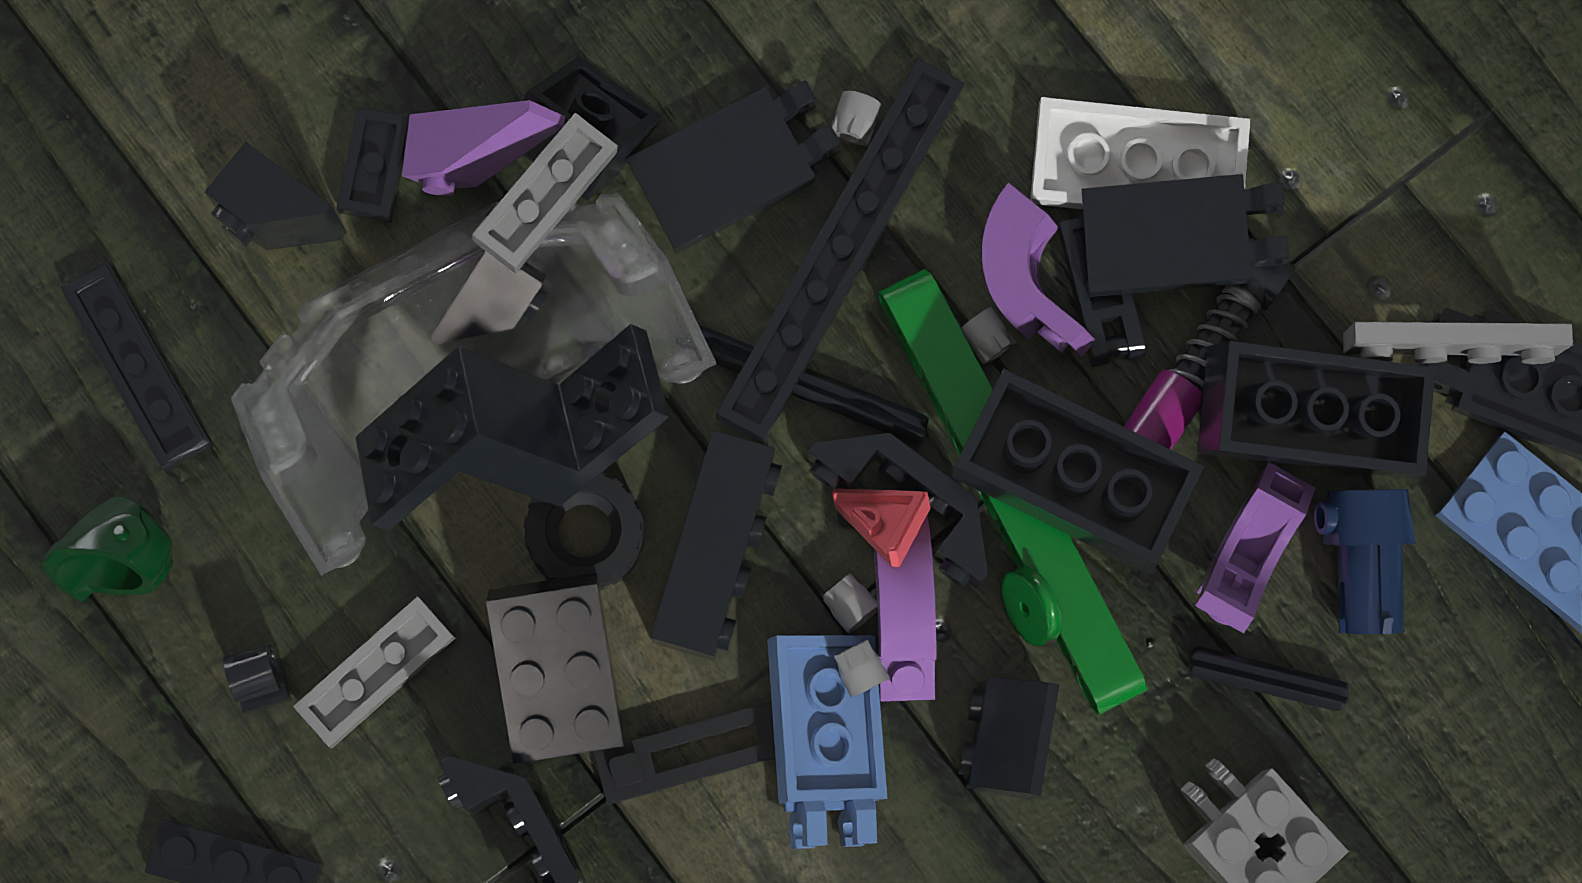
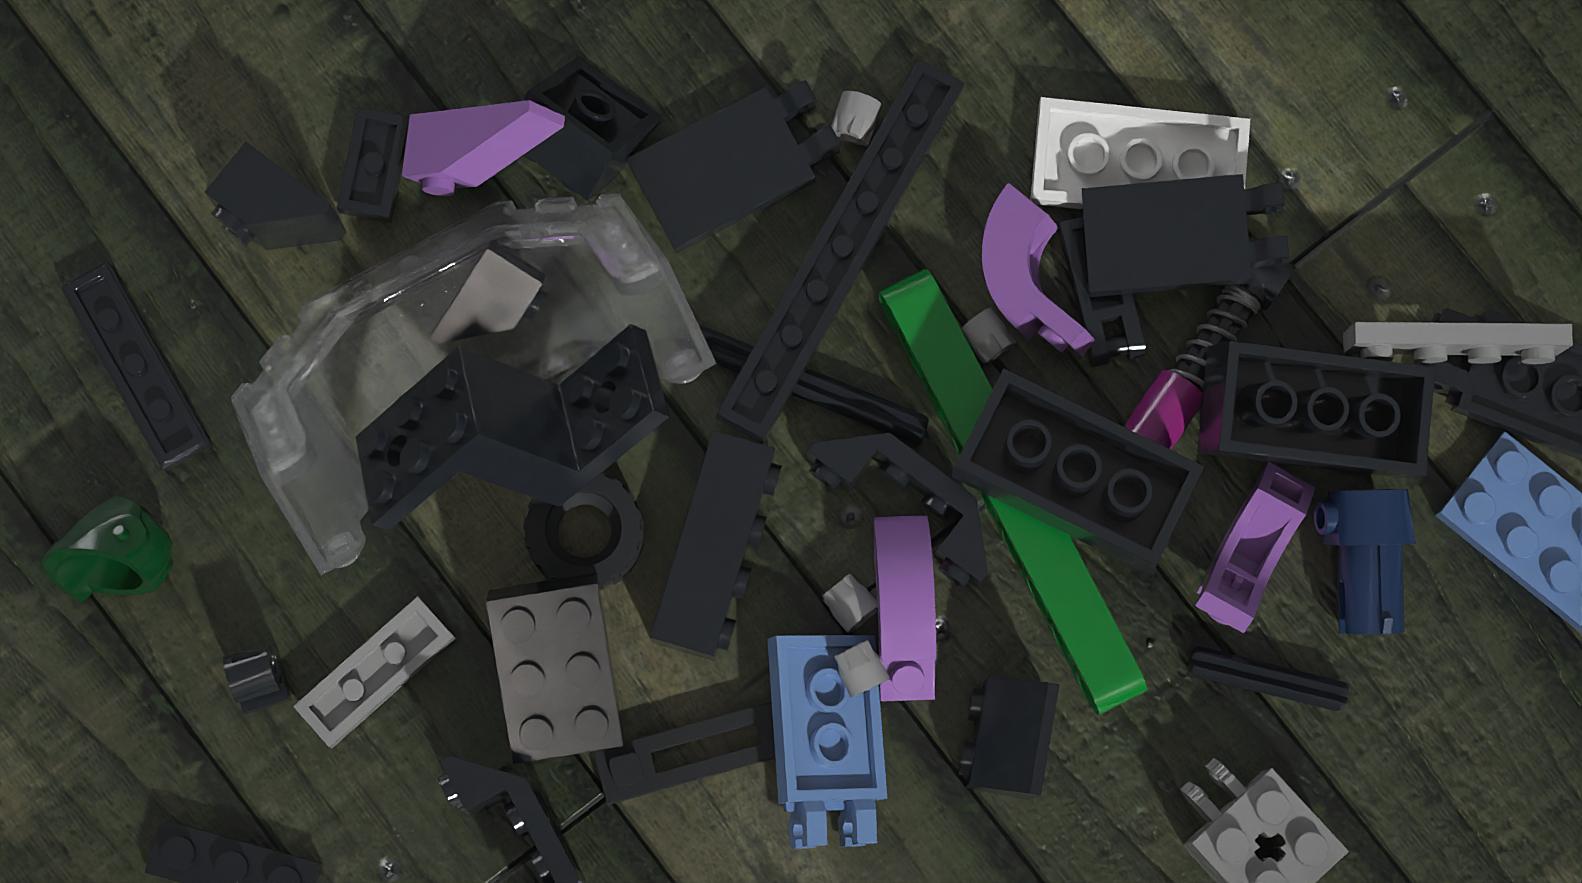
light grey plate [472,113,618,274] -> none
coral tile [832,488,931,567] -> none
green piece [1000,565,1063,647] -> none

